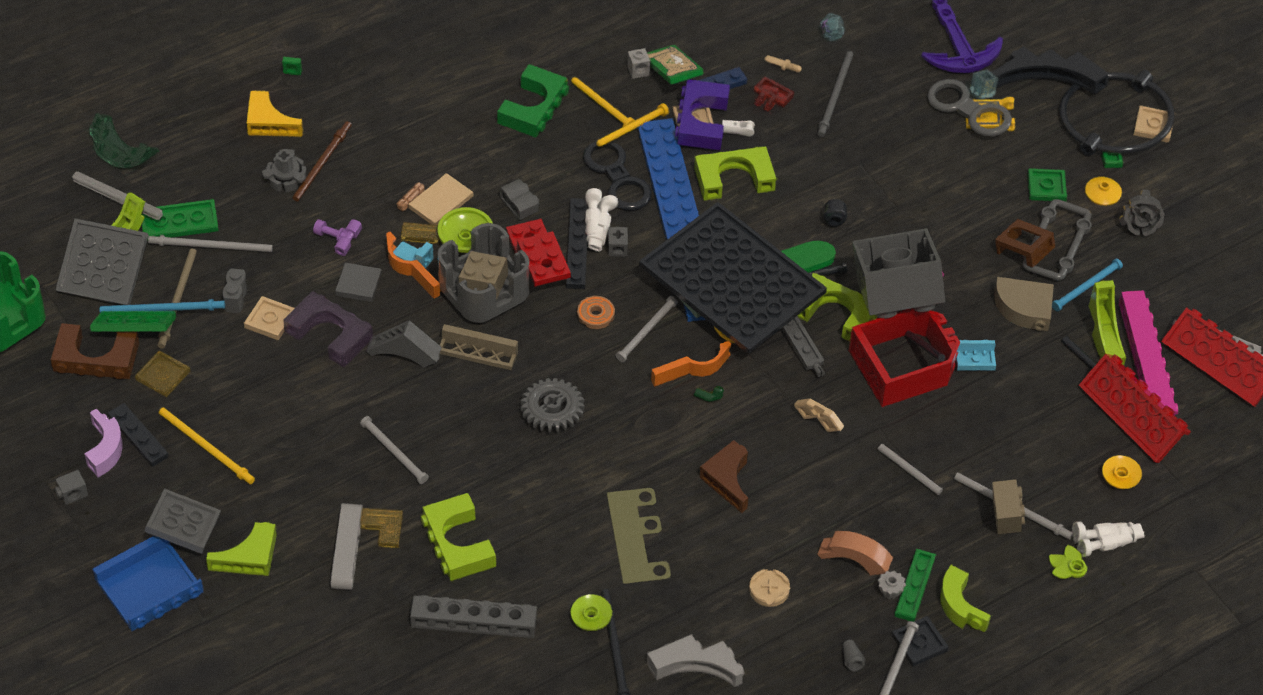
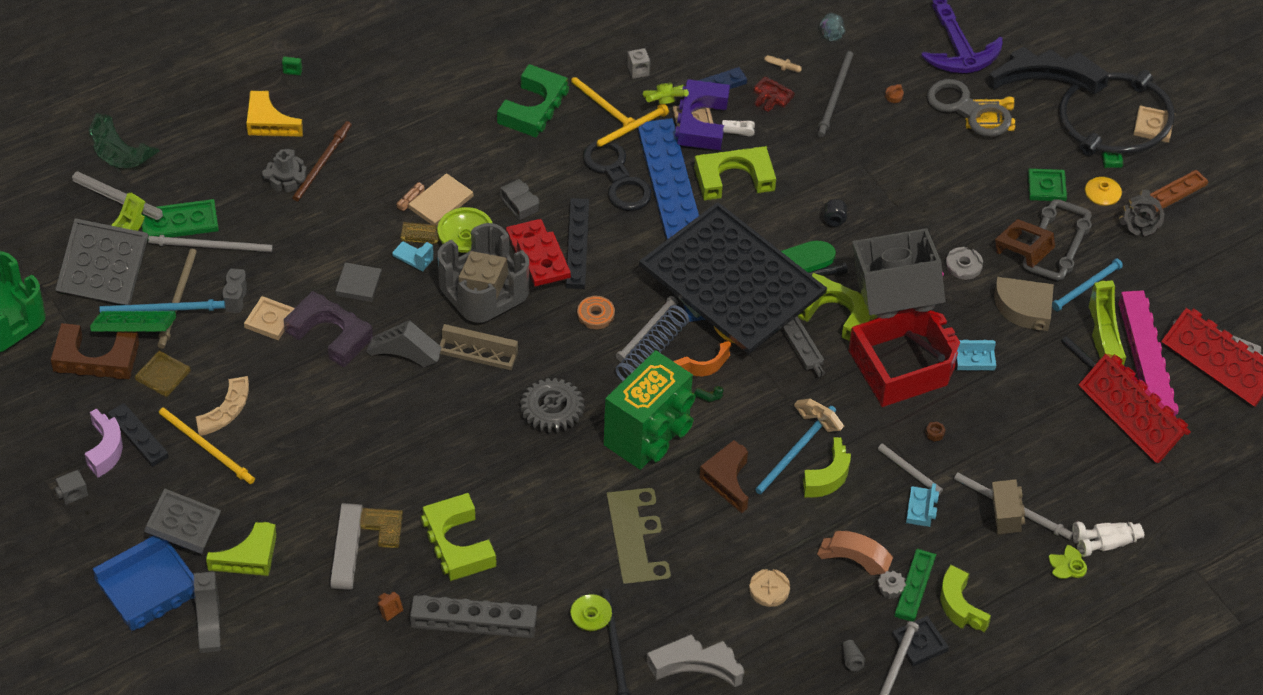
medium lavender bar [313,219,362,256] -> none
light grey bar [360,416,429,484] -> none
orange piece [386,232,440,299] -> none
white piece [585,188,618,252] -> none
dark grey brick [608,227,628,256] -> none
tile [647,45,703,85] -> none
clear light blue brick [970,69,998,100] -> none
yellow dish [1102,456,1142,489] -> none
none -> dark grey arch [194,572,221,653]
none -> tan tile [196,376,249,436]
none -> dark orange tile [378,592,403,621]
none -> green brick [604,350,696,470]
none -> sand blue piece [616,305,689,381]
none -> lime bar [643,83,689,104]
none -> dark azure bar [755,406,836,494]
none -> lime arch [803,438,851,498]
none -> dark orange tile [885,84,904,103]
none -> medium azure bracket [906,483,939,527]
none -> reddish brown tile [925,421,946,442]
none -> light grey tile [946,247,983,280]
none -> dark orange tile [1150,169,1208,212]

